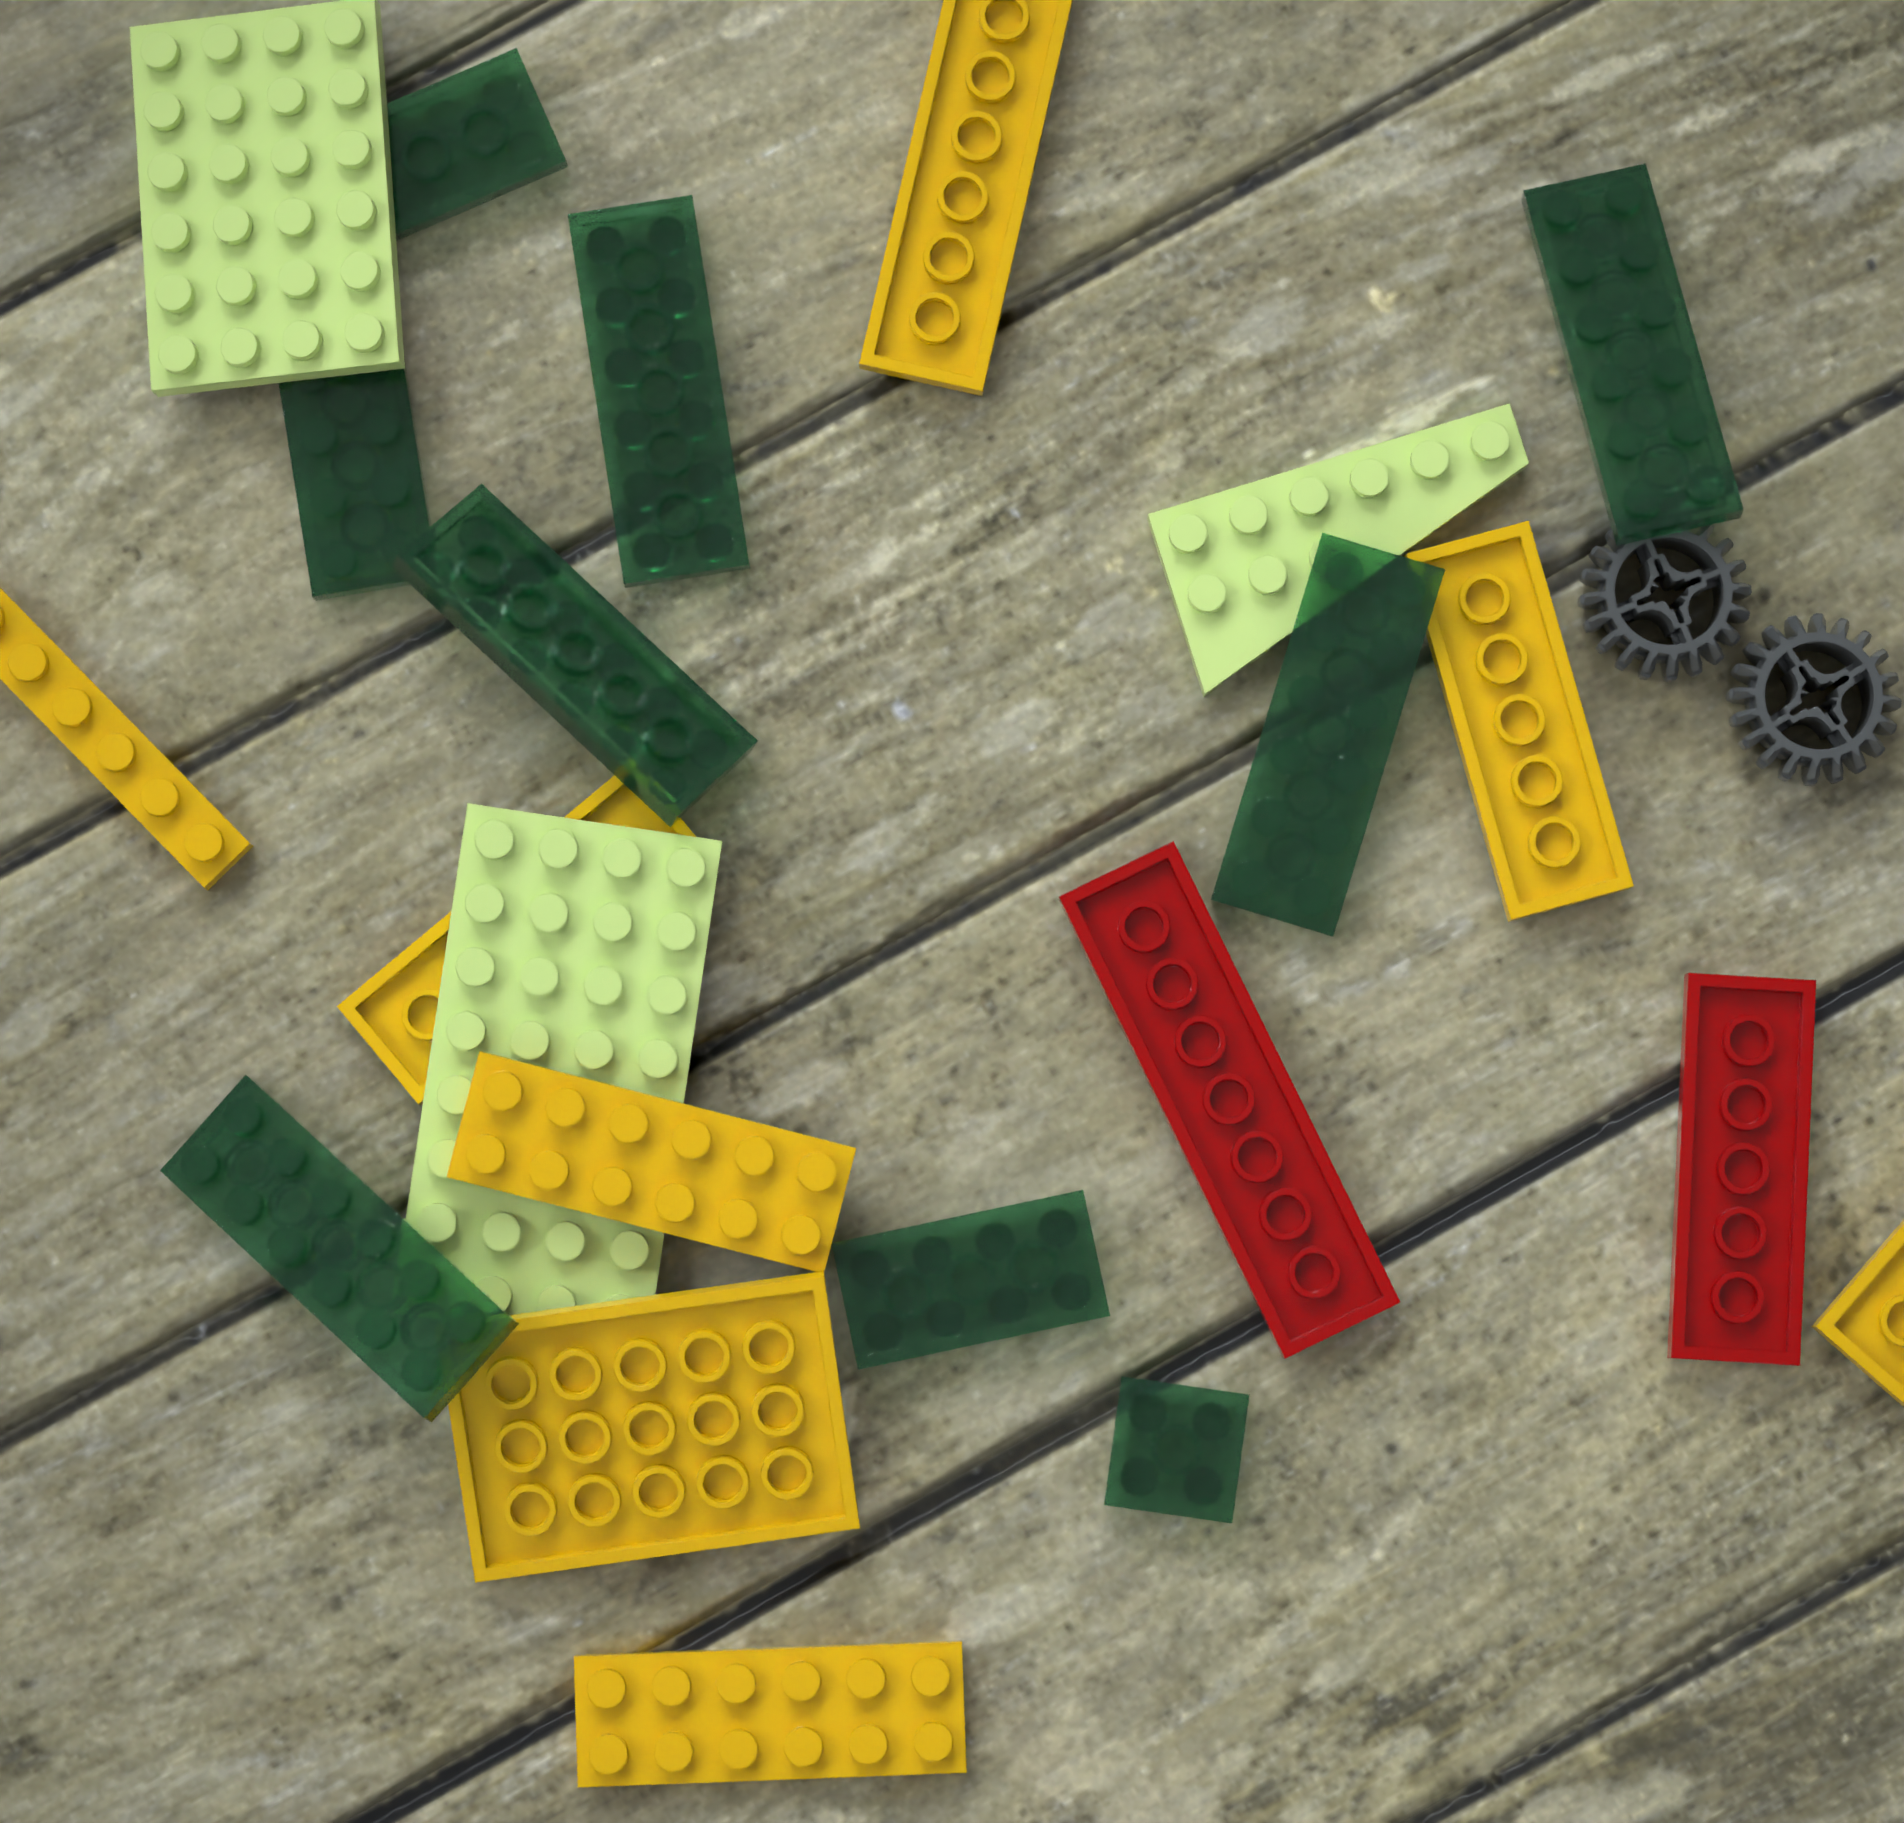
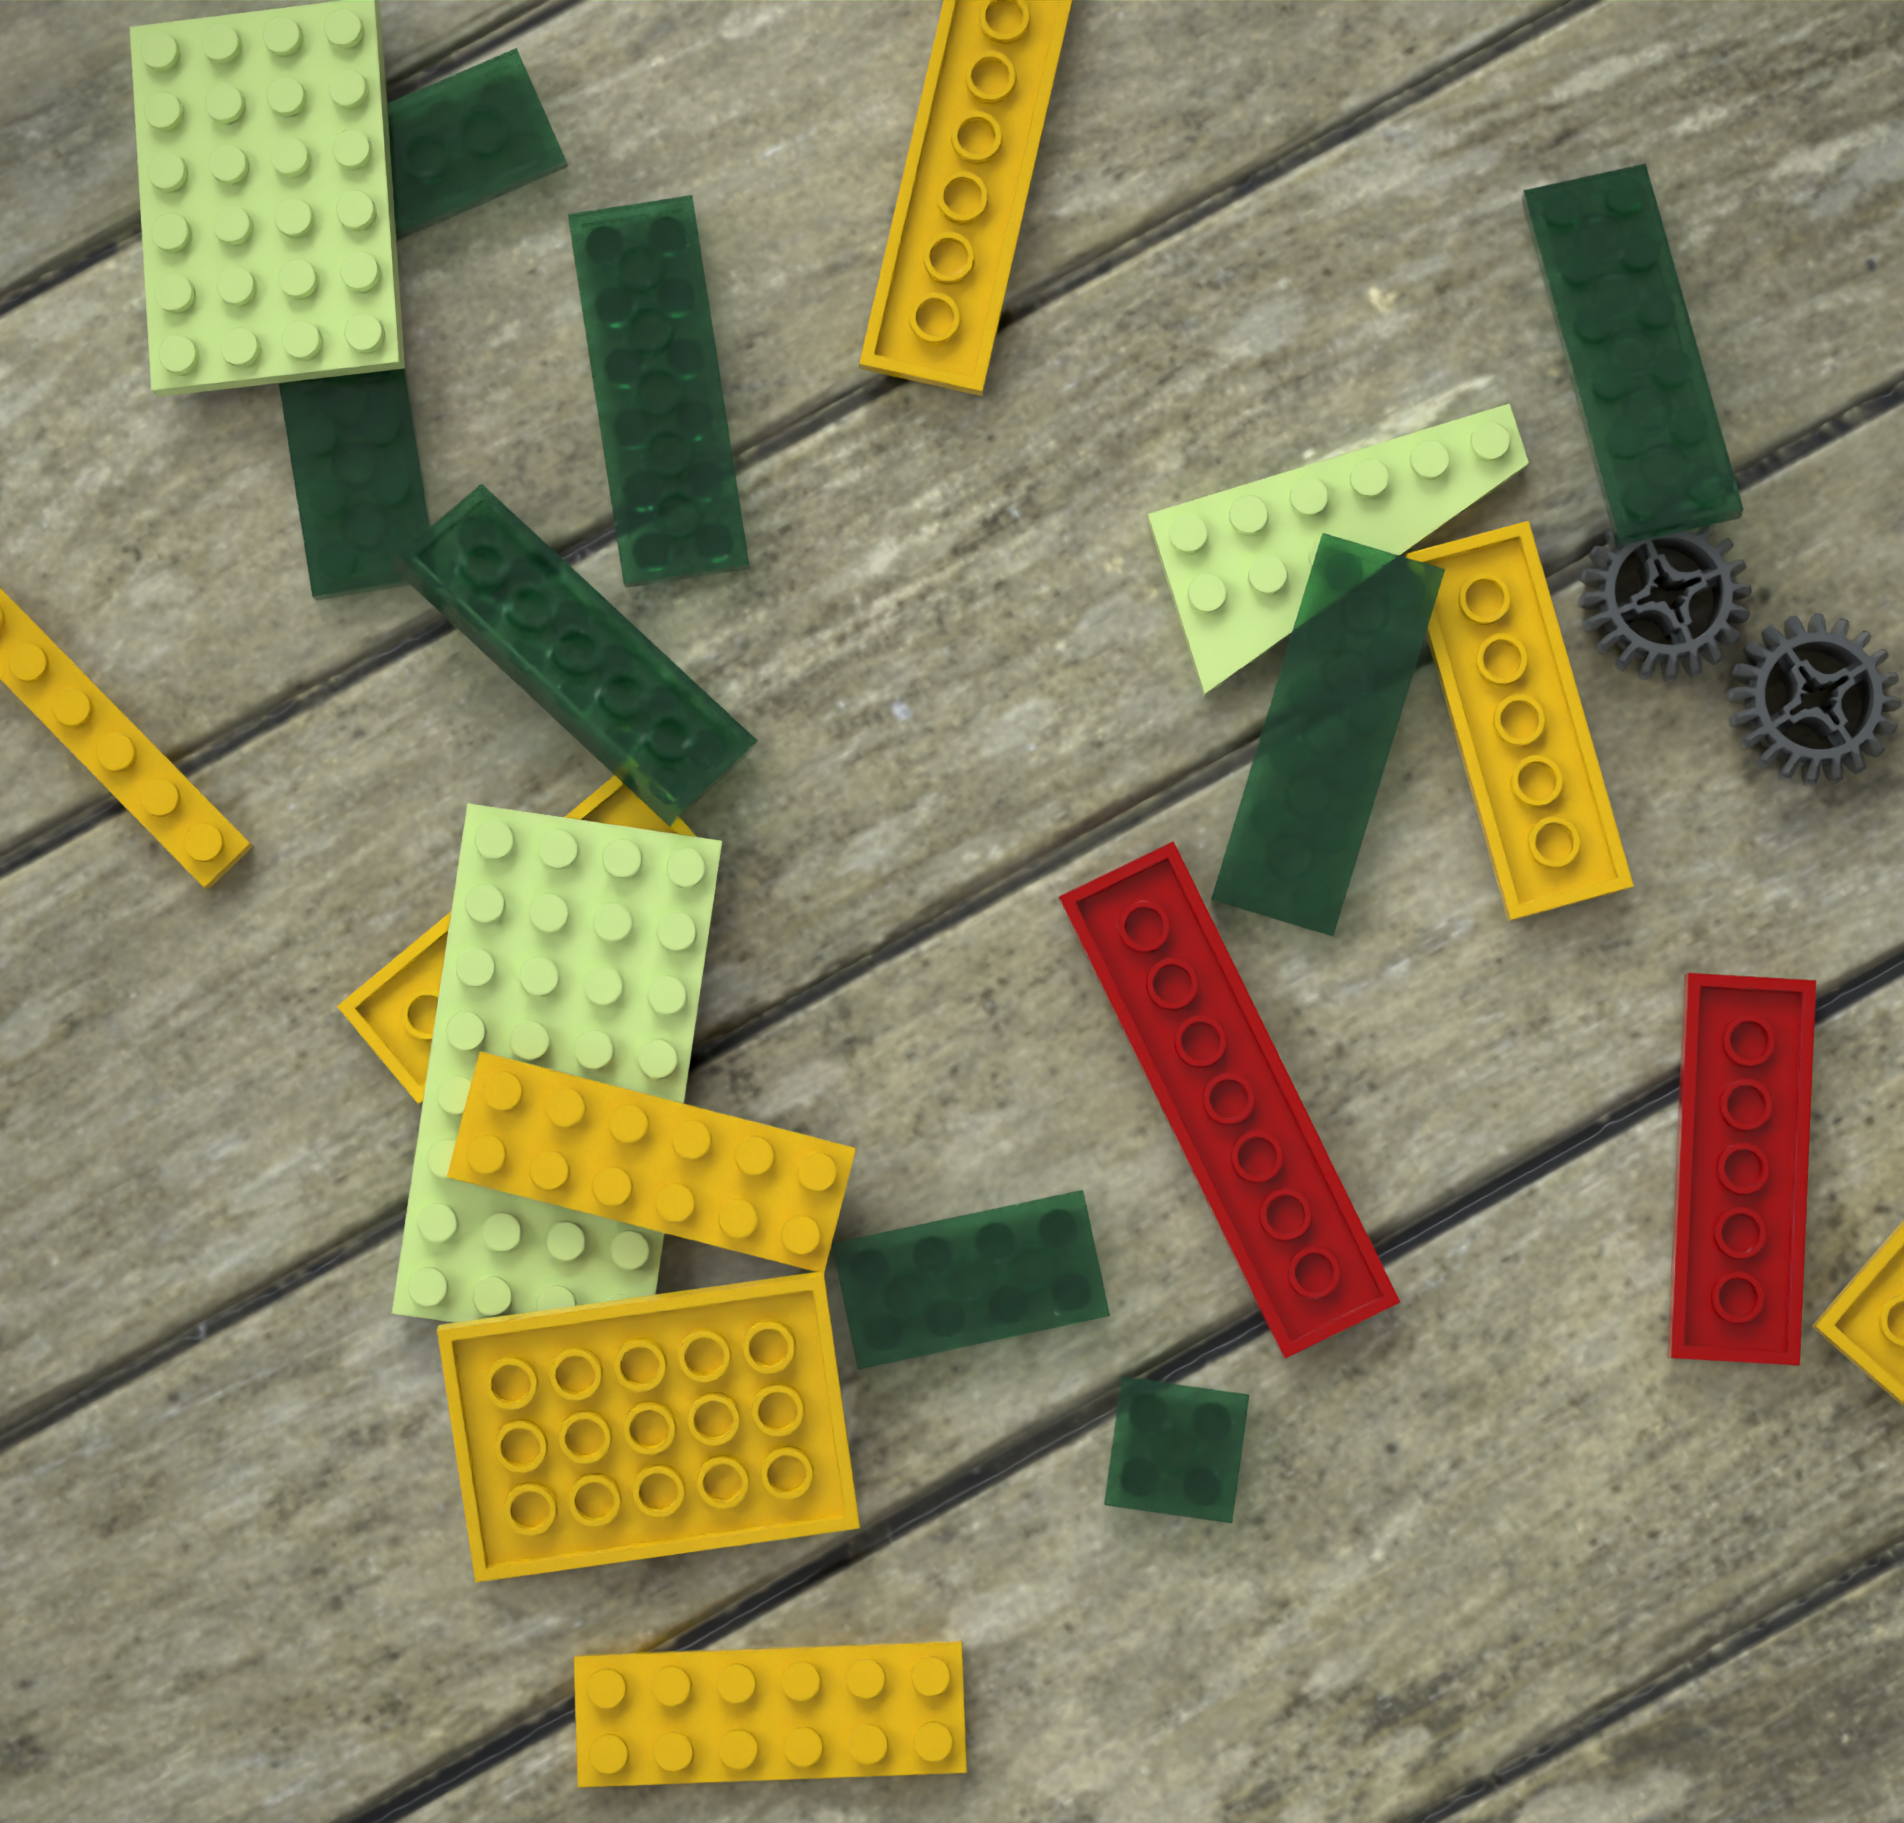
clear green plate [160,1075,519,1422] -> none

